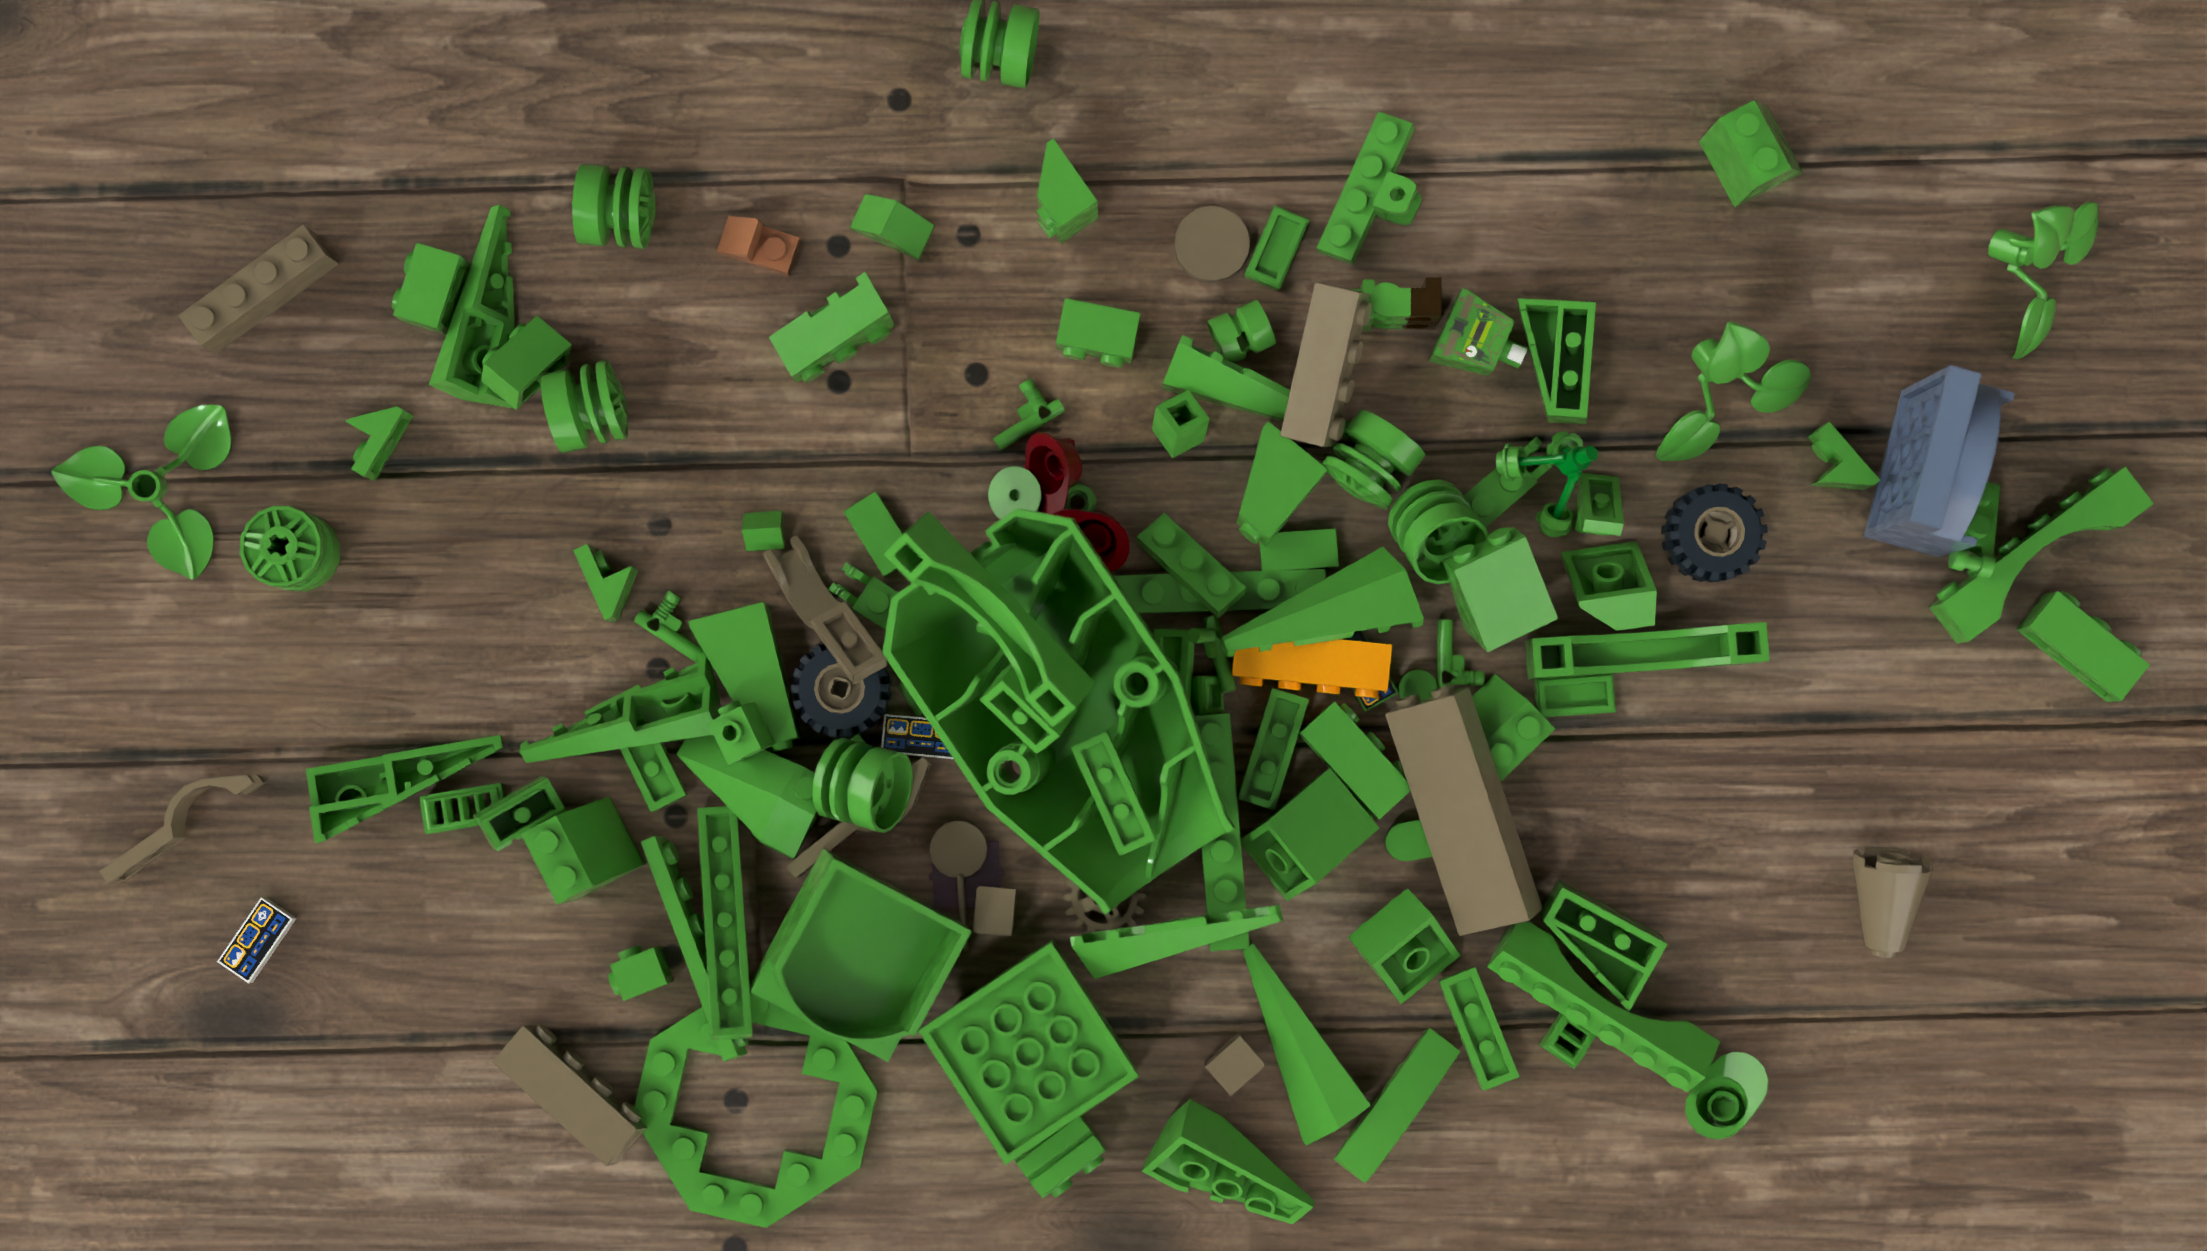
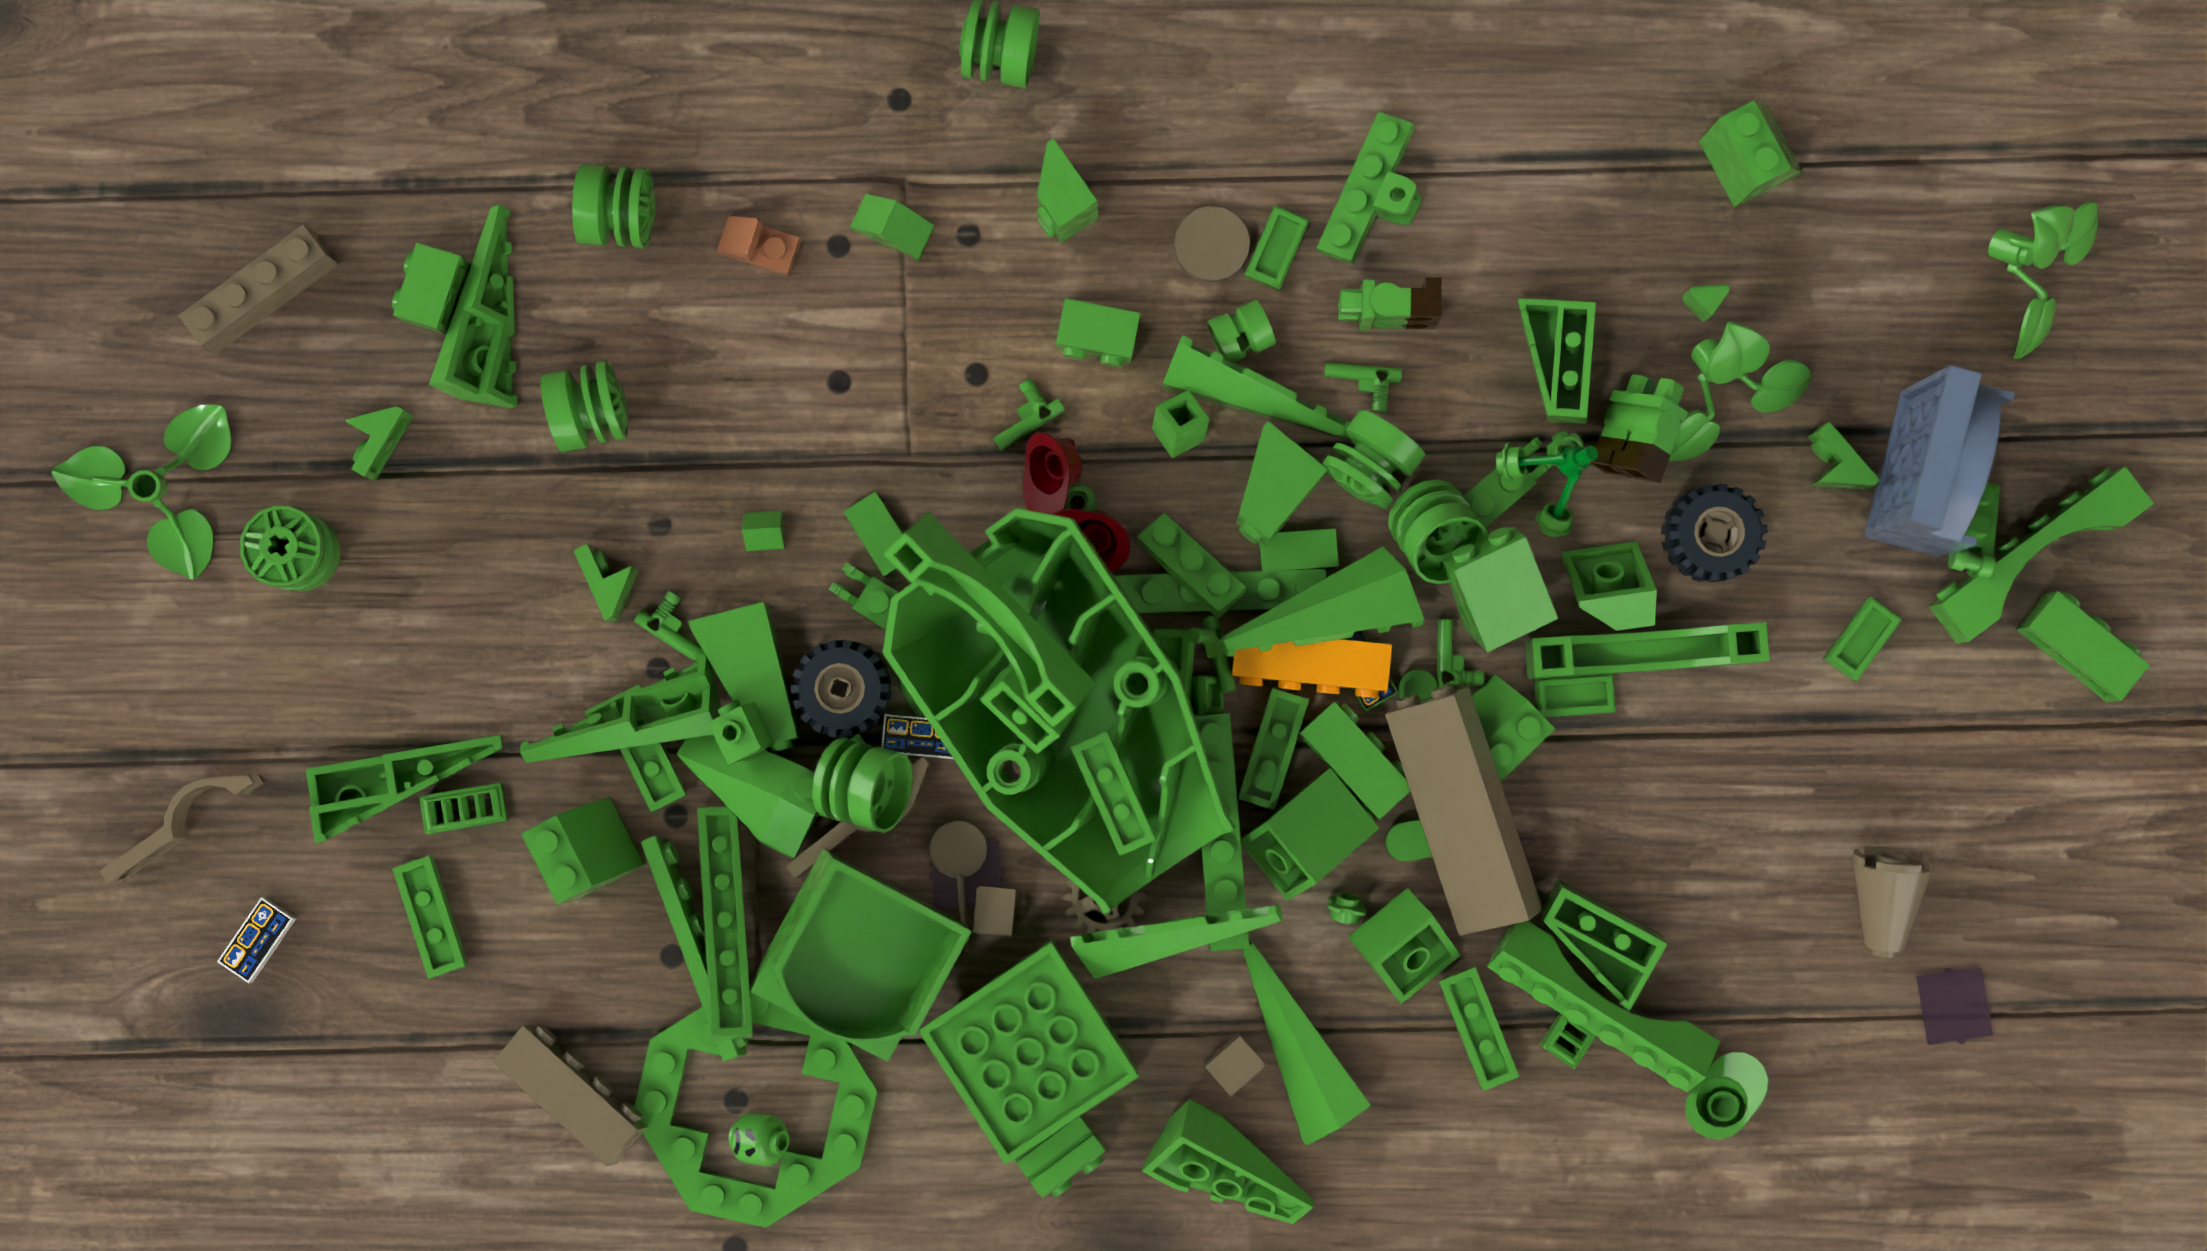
bright green brick [474,776,566,852] -> none
bright green brick [481,316,572,410] -> none
bright green brick [608,945,674,1001] -> none
dark tan piece [763,535,887,684] -> none
bright green wedge [769,272,895,383] -> none
bright green piece [988,466,1042,519] -> none
dark tan brick [1280,282,1372,447] -> none
bright green slope [1333,1027,1461,1183] -> none
bright green torso [1429,288,1528,376] -> none
bright green slope [1574,473,1624,536] -> none
none -> bright green plate [392,855,469,979]
none -> bright green head [728,1112,789,1166]
none -> bright green hose [1324,362,1402,413]
none -> bright green plate [1328,893,1367,924]
none -> bright green hips [1588,374,1688,483]
none -> bright green slope [1682,284,1729,323]
none -> bright green tile [1822,597,1902,682]
none -> clear purple piece [1916,967,1993,1045]

